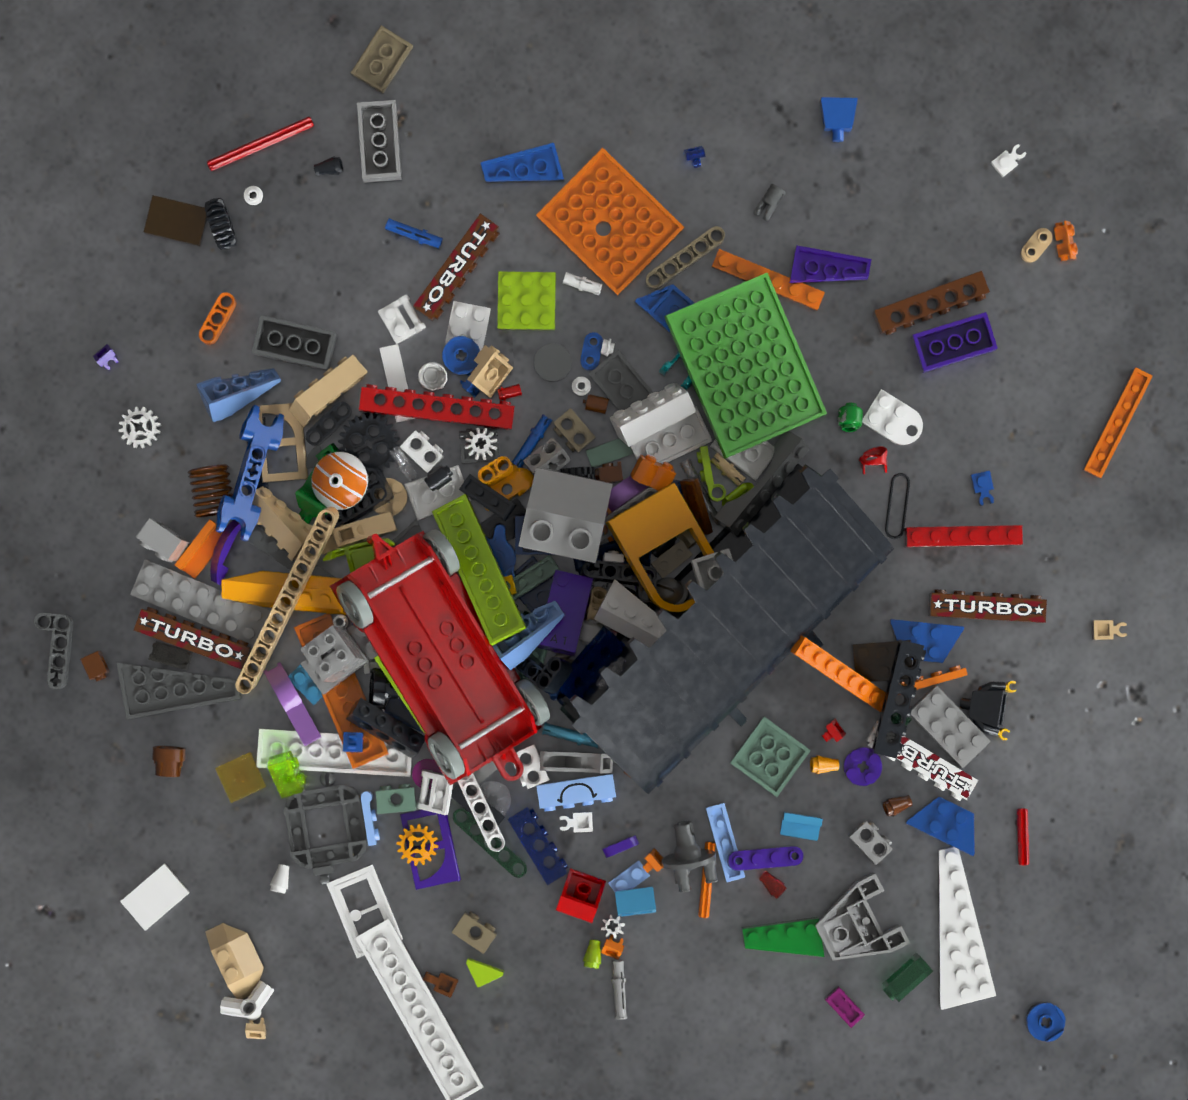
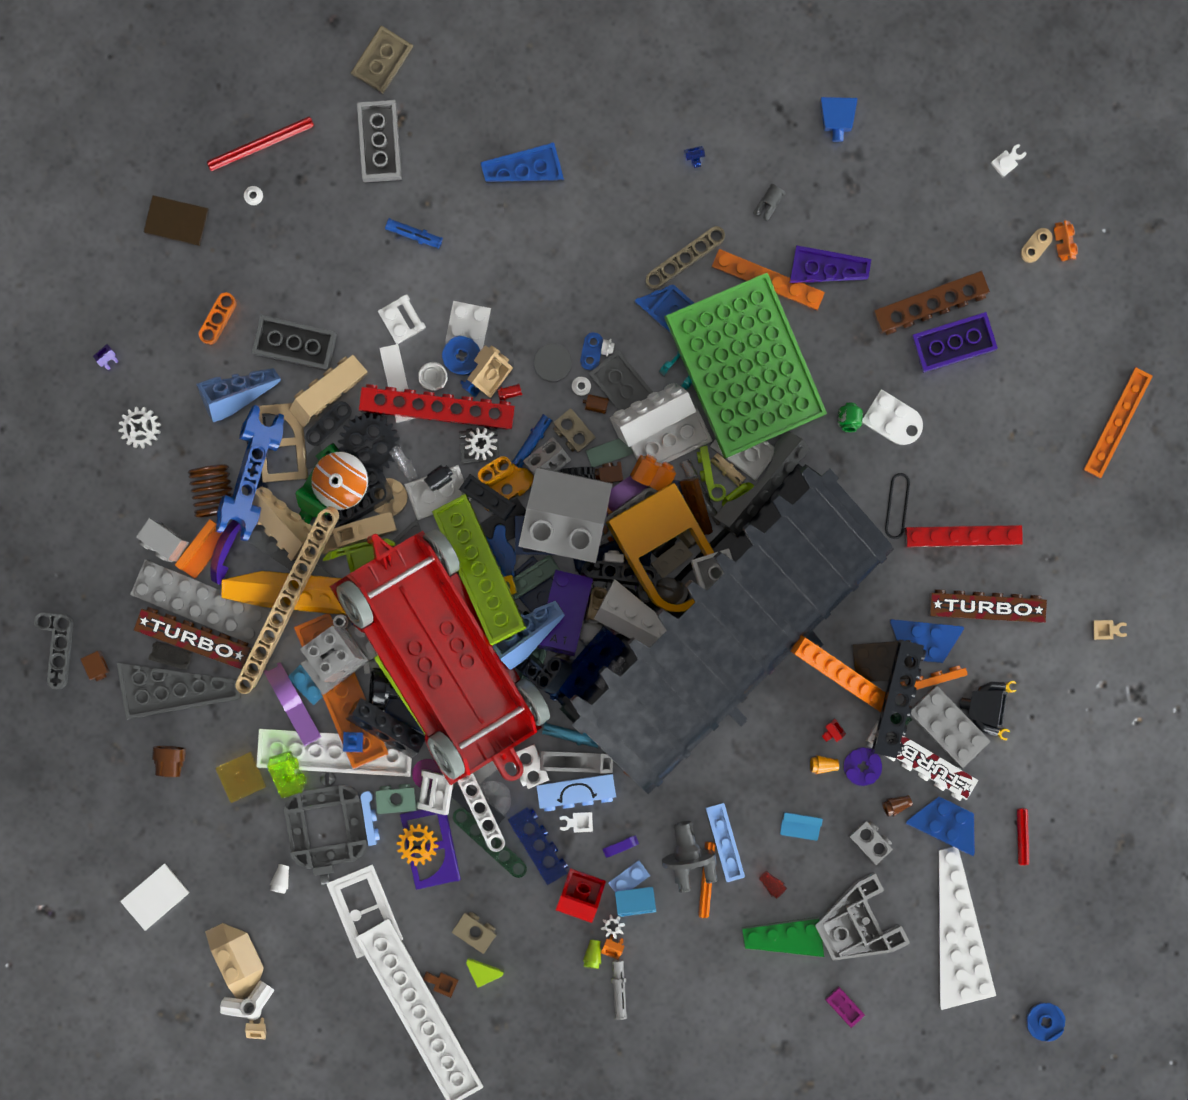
black gear [204,198,237,250] -> none
black cone [314,156,343,176] -> none
white brick [400,430,444,474] -> none
brick [413,213,500,322] -> none
lime plate [497,271,556,330] -> none
orange plate [536,148,685,296] -> none
white pin [562,272,602,296] -> none
orange tile [643,848,663,873] -> none
dark purple plate [727,846,803,871] -> none
sand green plate [730,716,811,797] -> none
red piece [859,446,888,474] -> none
clear green window [882,953,933,1002] -> none
blue plate [970,471,994,506] -> none

